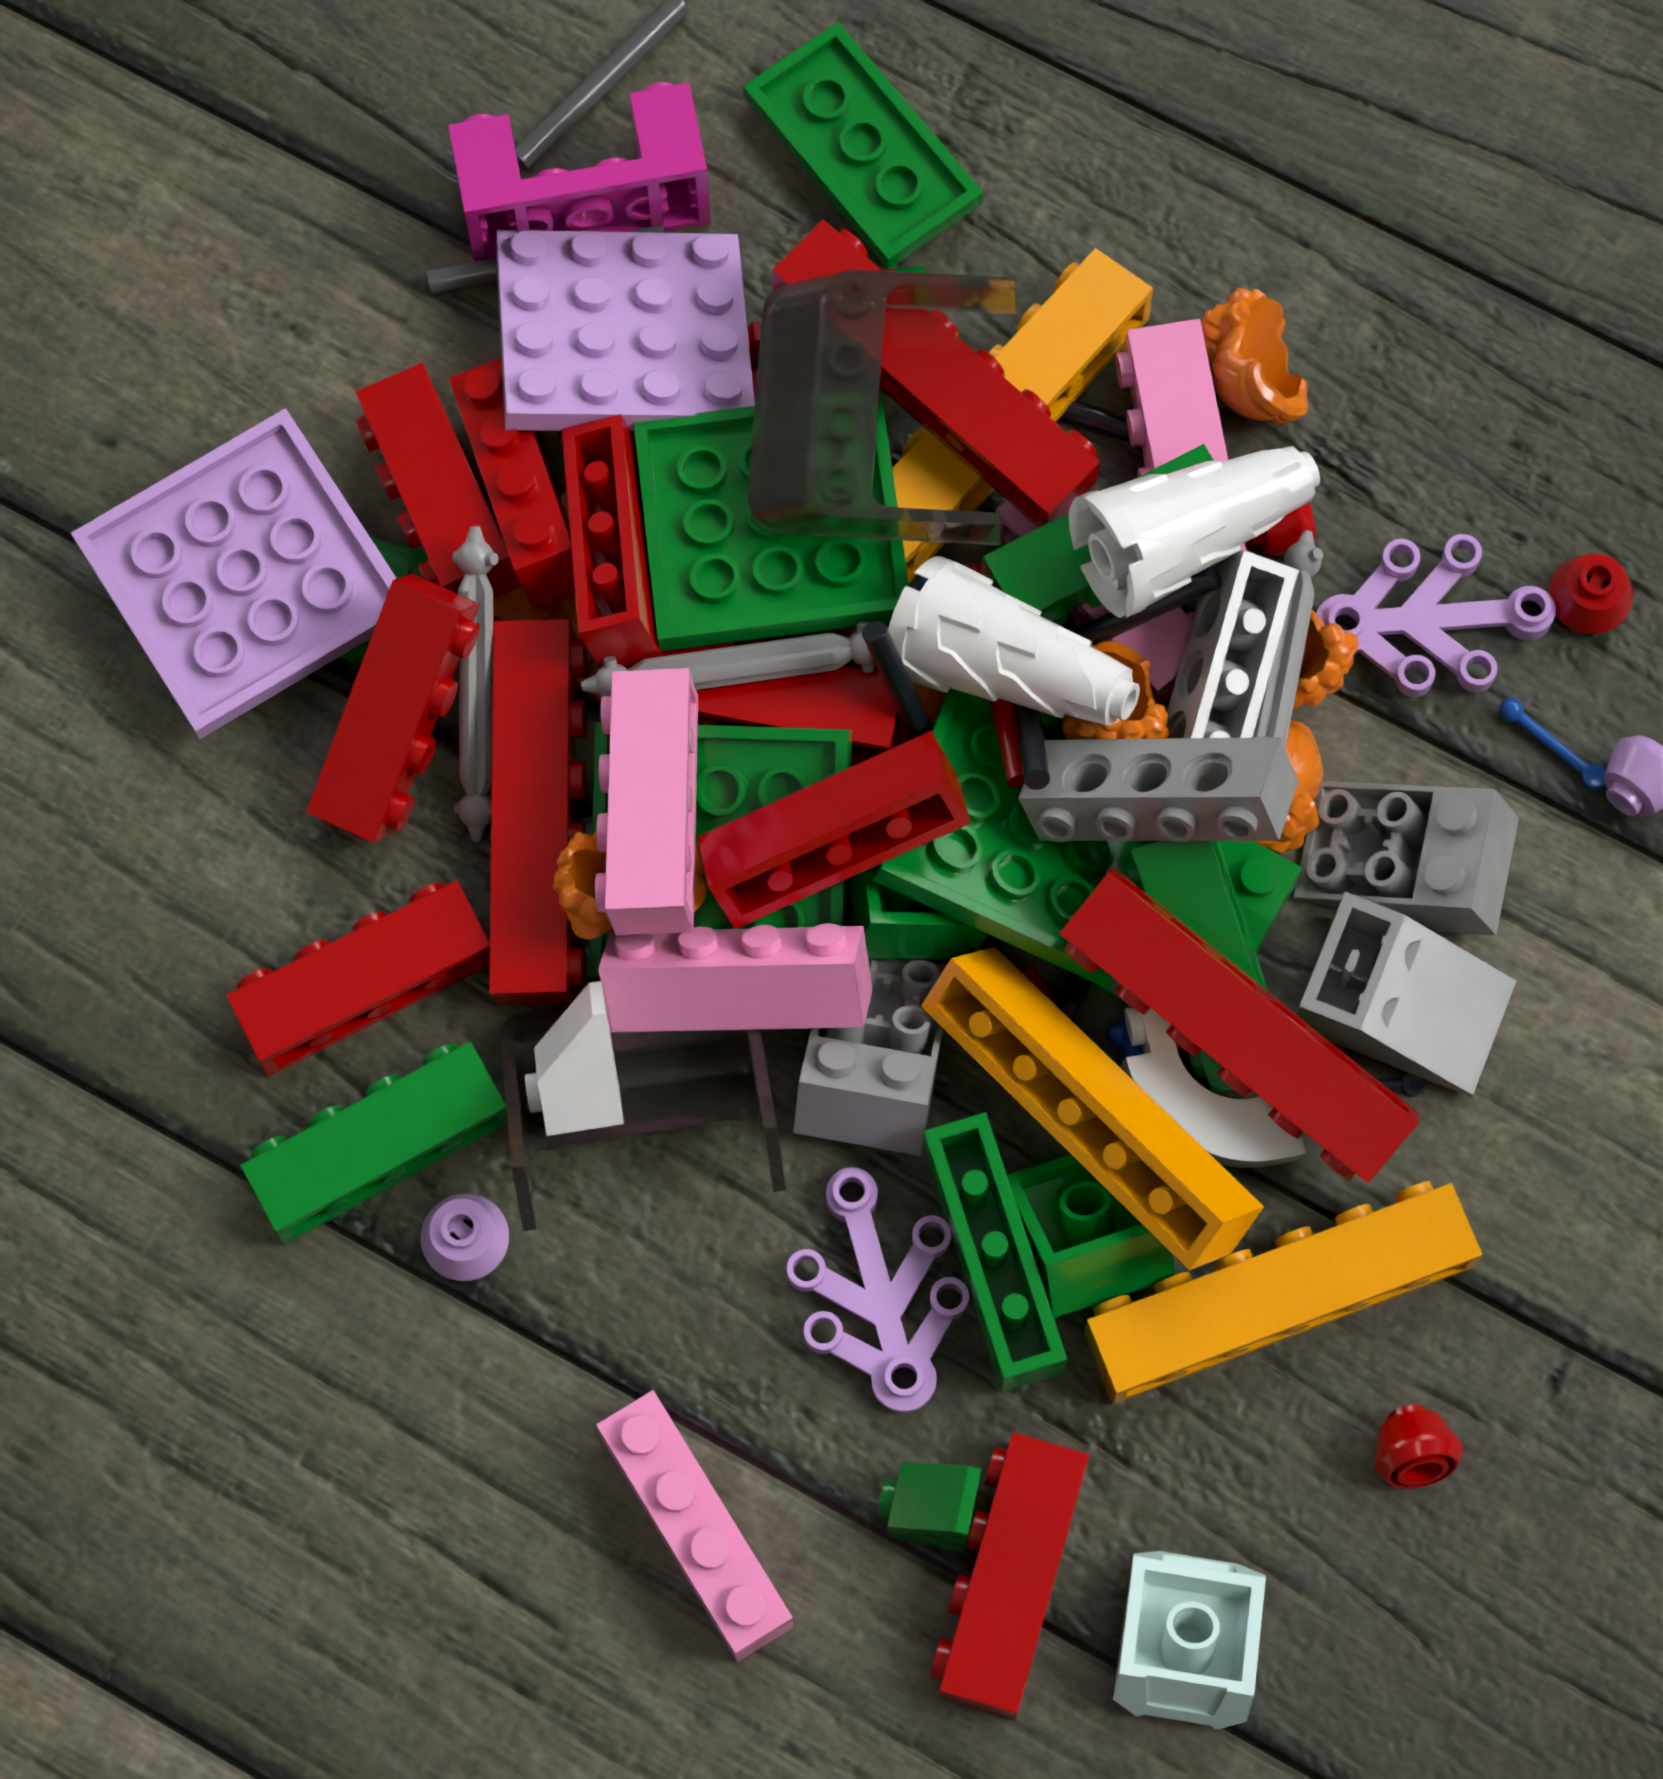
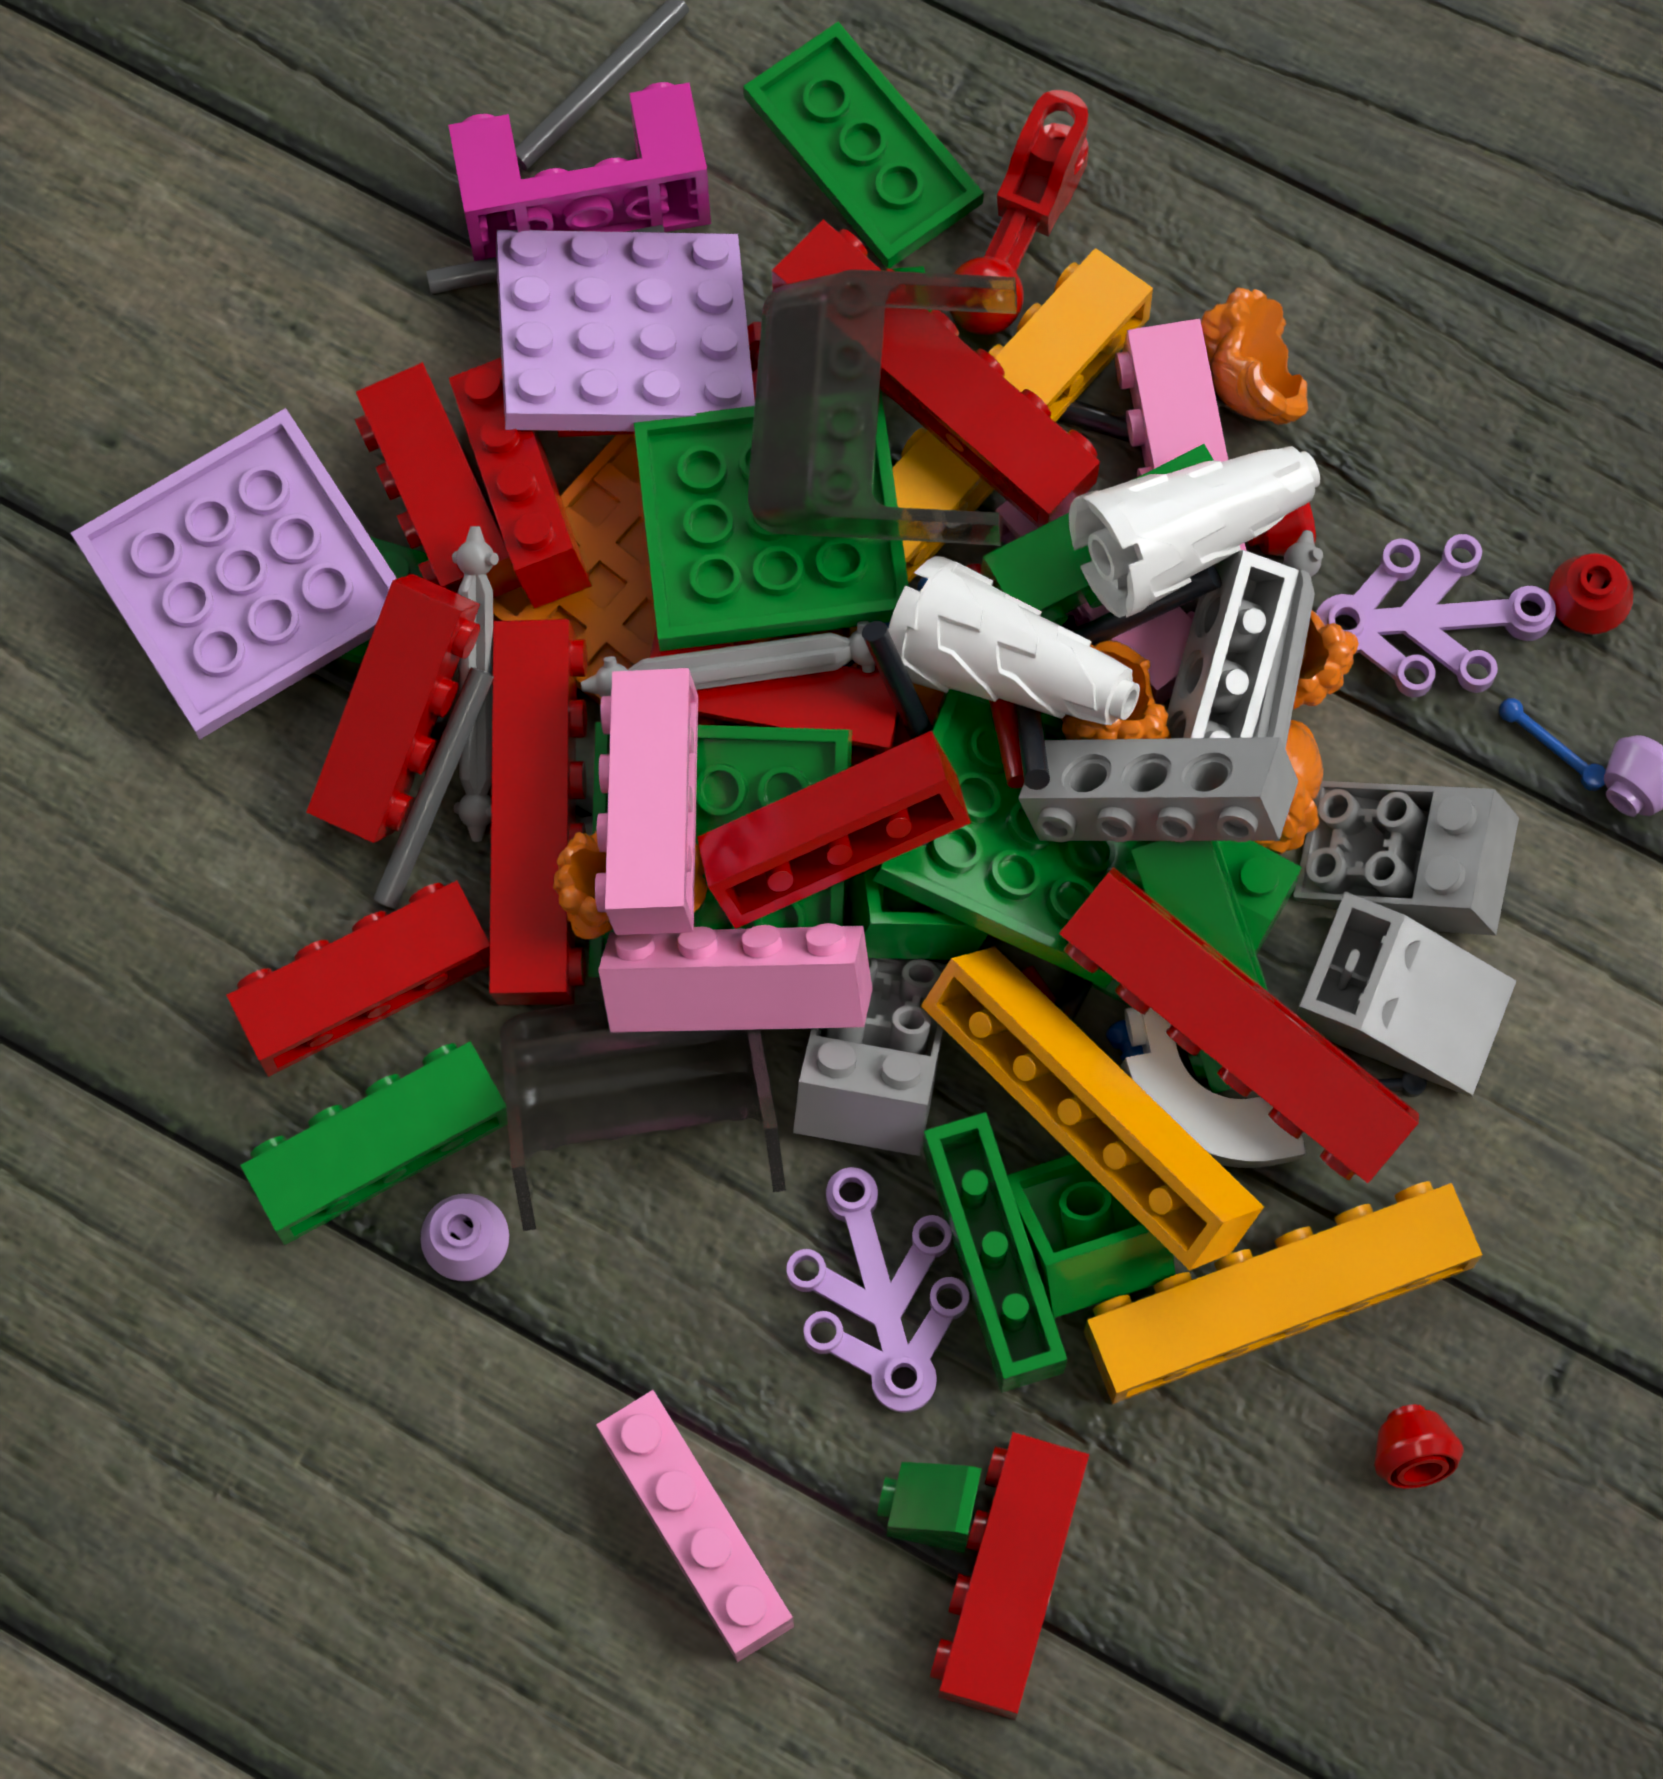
white slope [525,981,624,1136] -> none
red brick [562,414,663,669] -> none
light aqua slope [1113,1551,1266,1730] -> none
none -> dark grey bar [373,667,494,908]
none -> red piece [946,90,1088,335]

